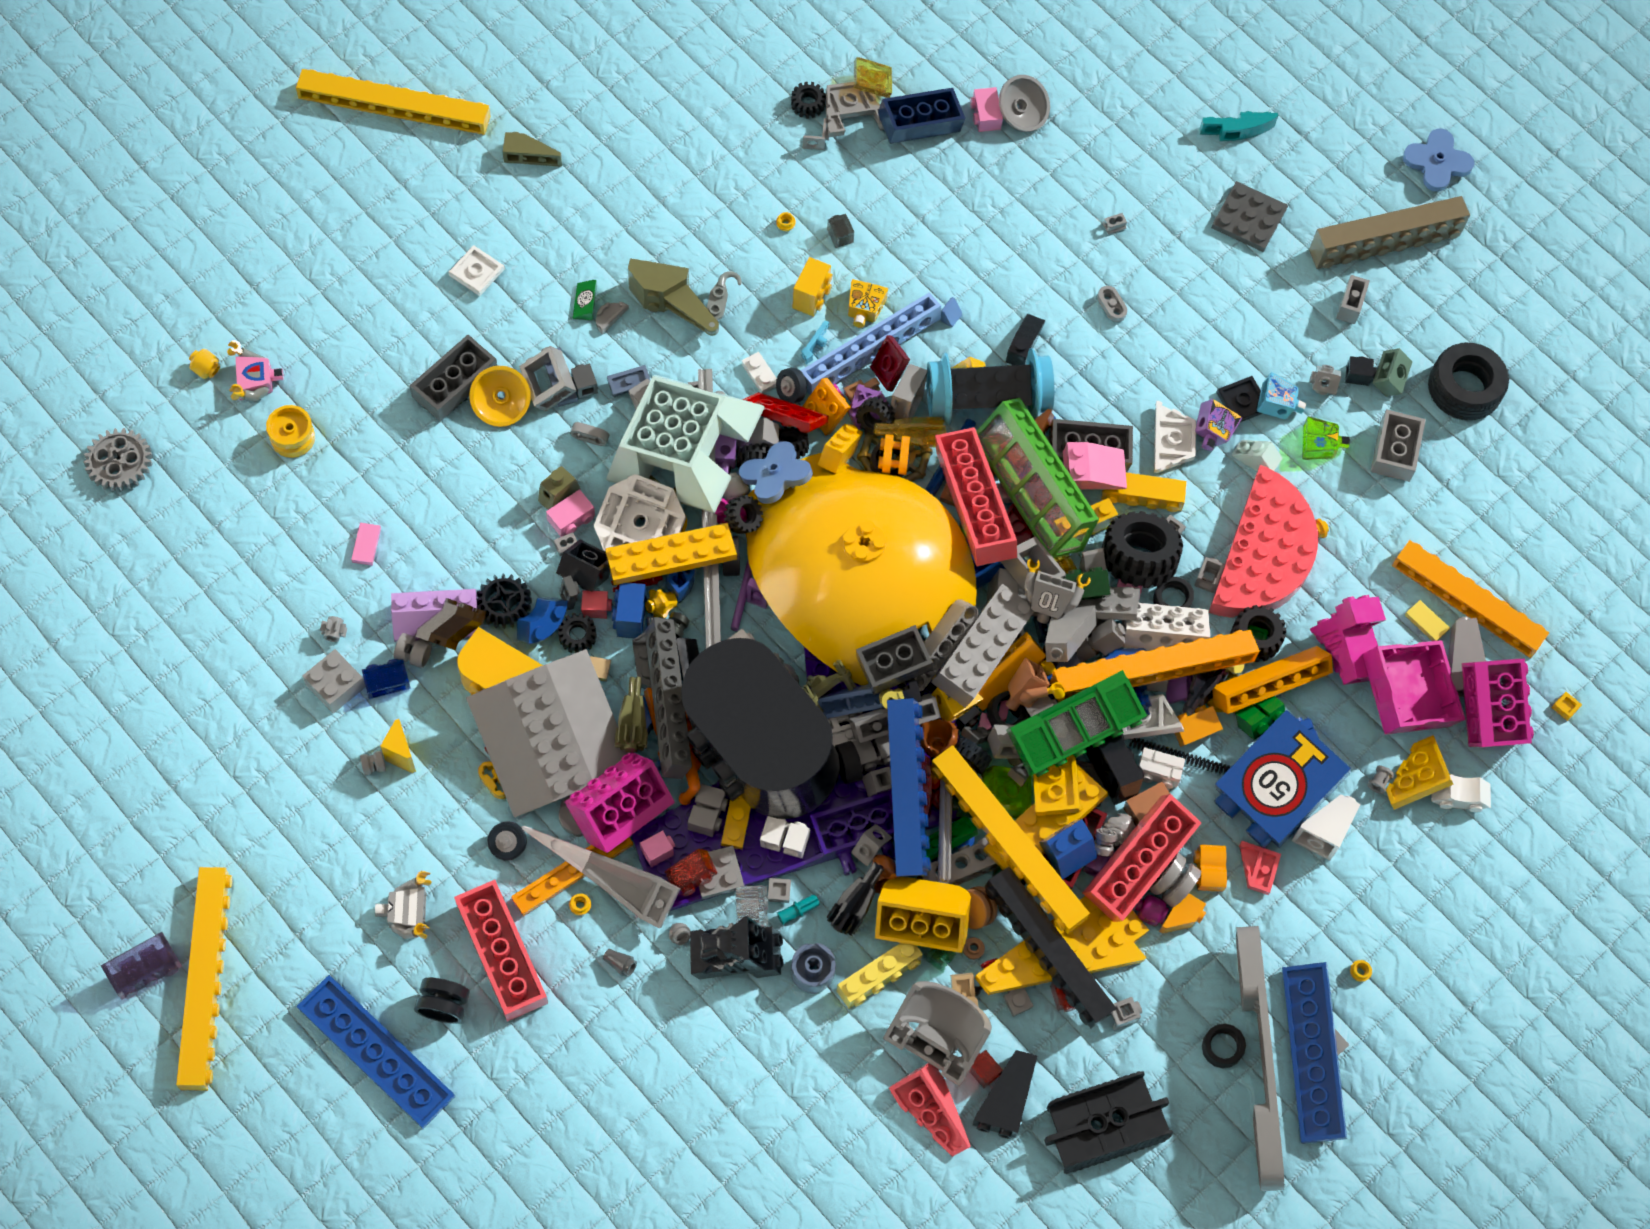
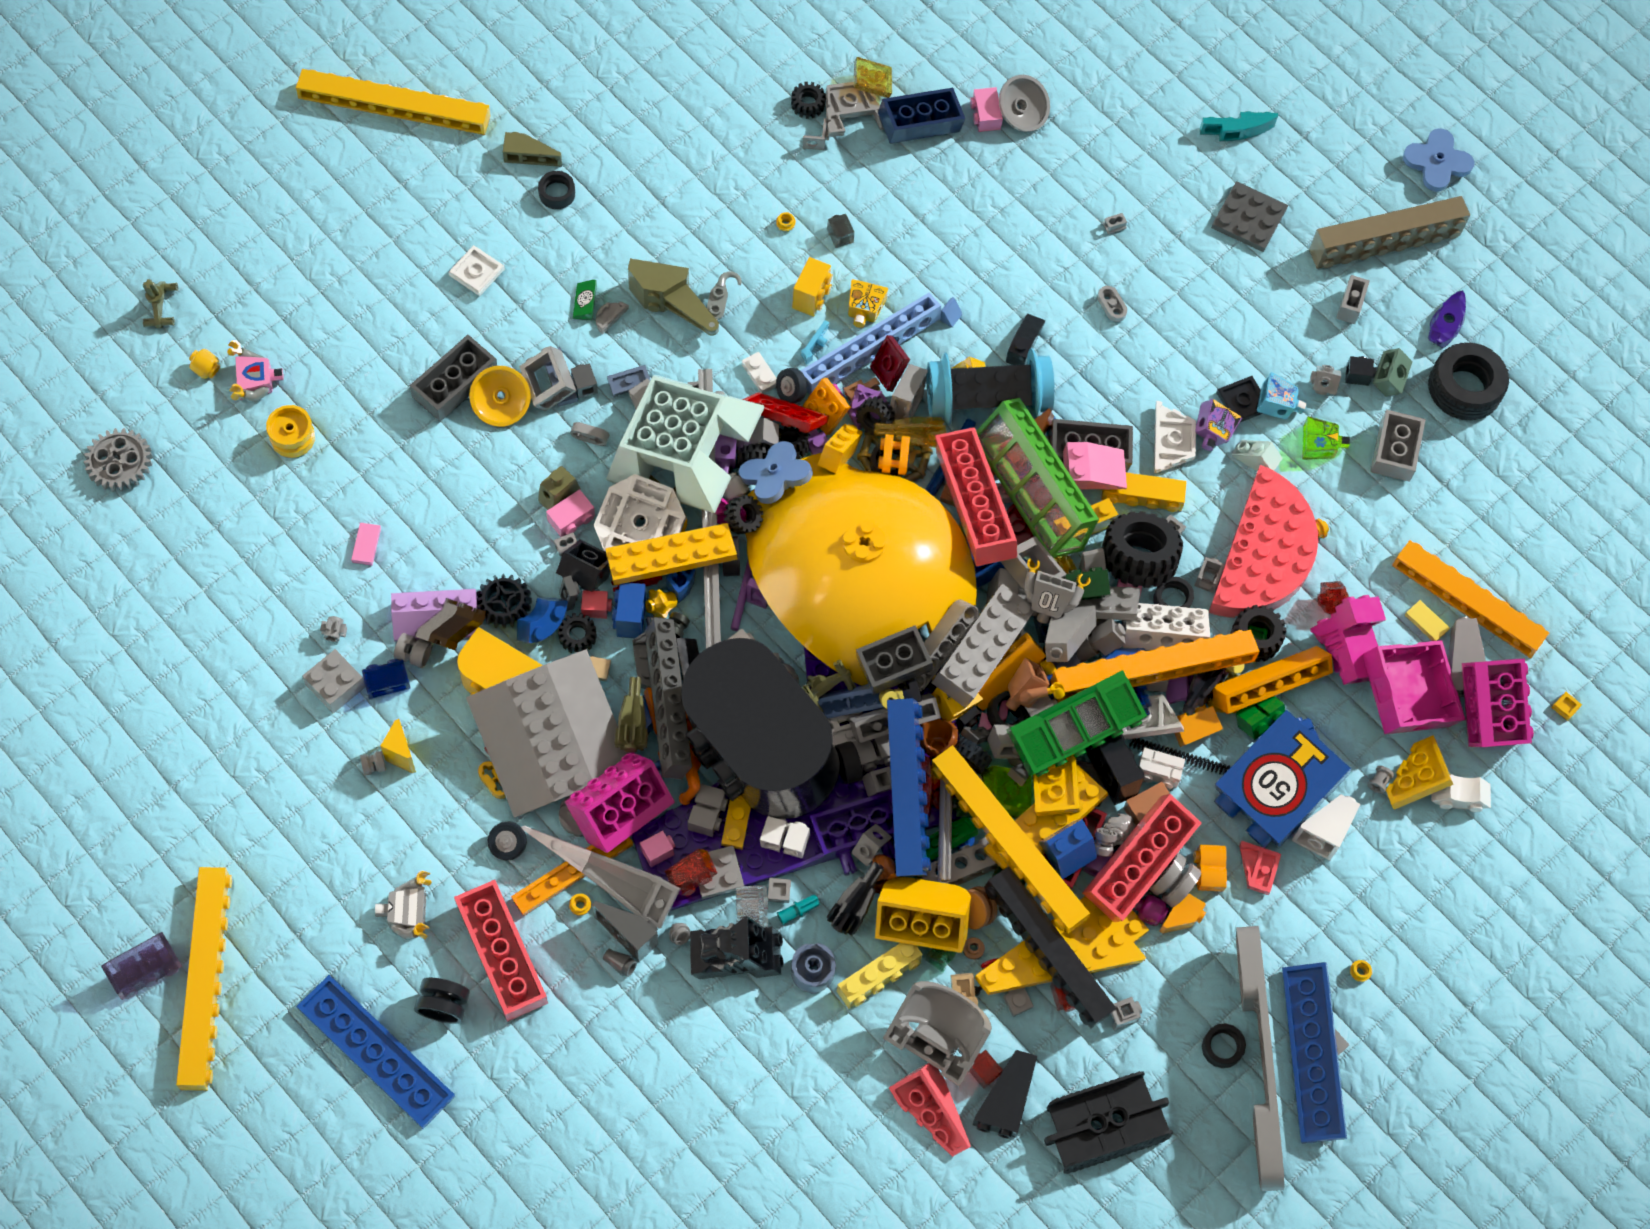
none -> olive axle [143,279,178,328]
none -> black tyre [538,171,575,209]
none -> dark grey slope [592,901,658,962]
none -> medium lavender plate [808,428,828,455]
none -> clear red brick [1317,581,1349,614]
none -> dark purple piece [1428,290,1466,348]

